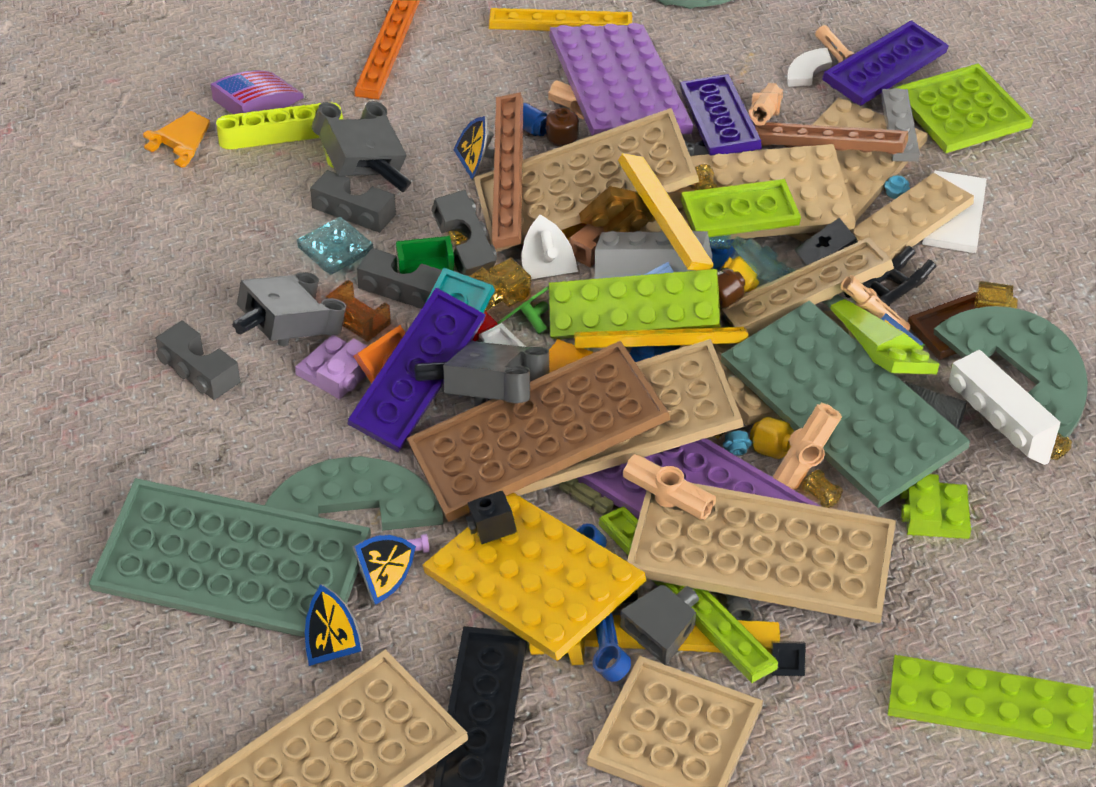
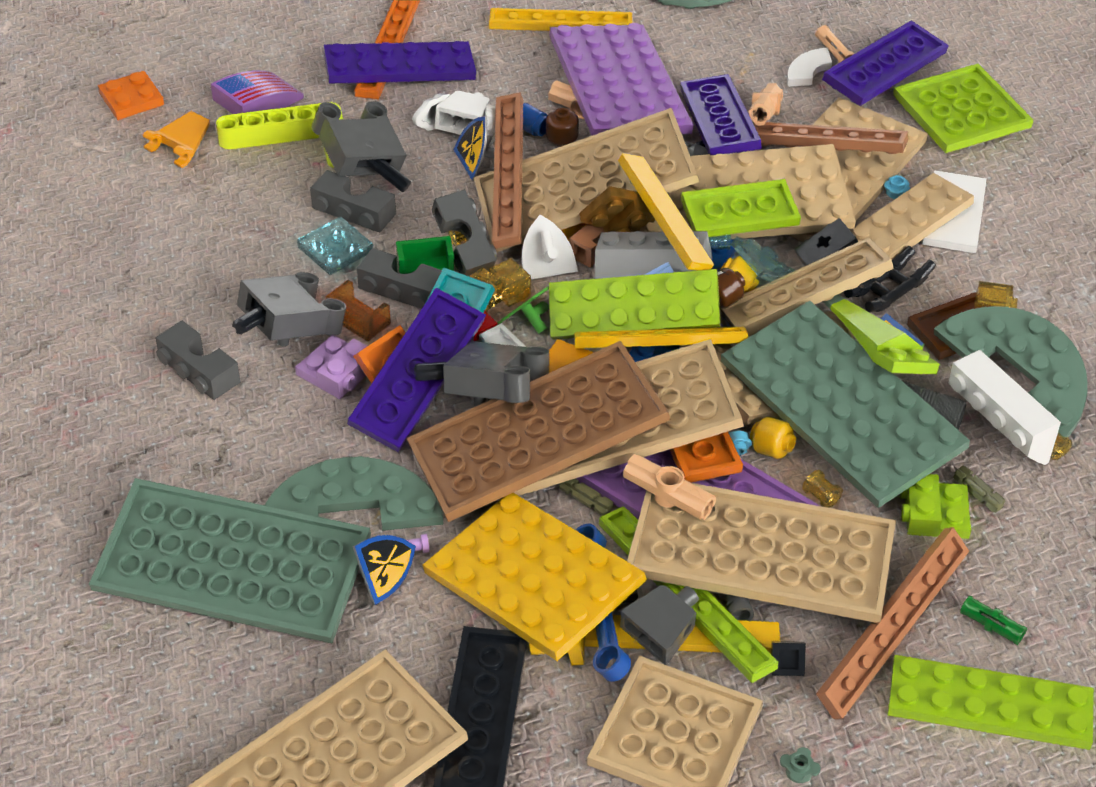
shield [304,584,363,666] -> none
black brick [465,490,517,544] -> none
clear yellow bush [694,164,718,191] -> none
light nougat piece [773,402,842,490] -> none
light nougat pin [840,275,910,331] -> none
light grey plate [881,88,920,162] -> none
none -> orange plate [98,71,164,120]
none -> dark purple plate [323,41,476,84]
none -> white torso [412,91,496,145]
none -> orange plate [669,431,743,483]
none -> sand green plate [780,747,821,783]
none -> nougat plate [816,527,969,719]
none -> olive axle [953,466,1005,513]
none -> green pin [960,596,1027,645]

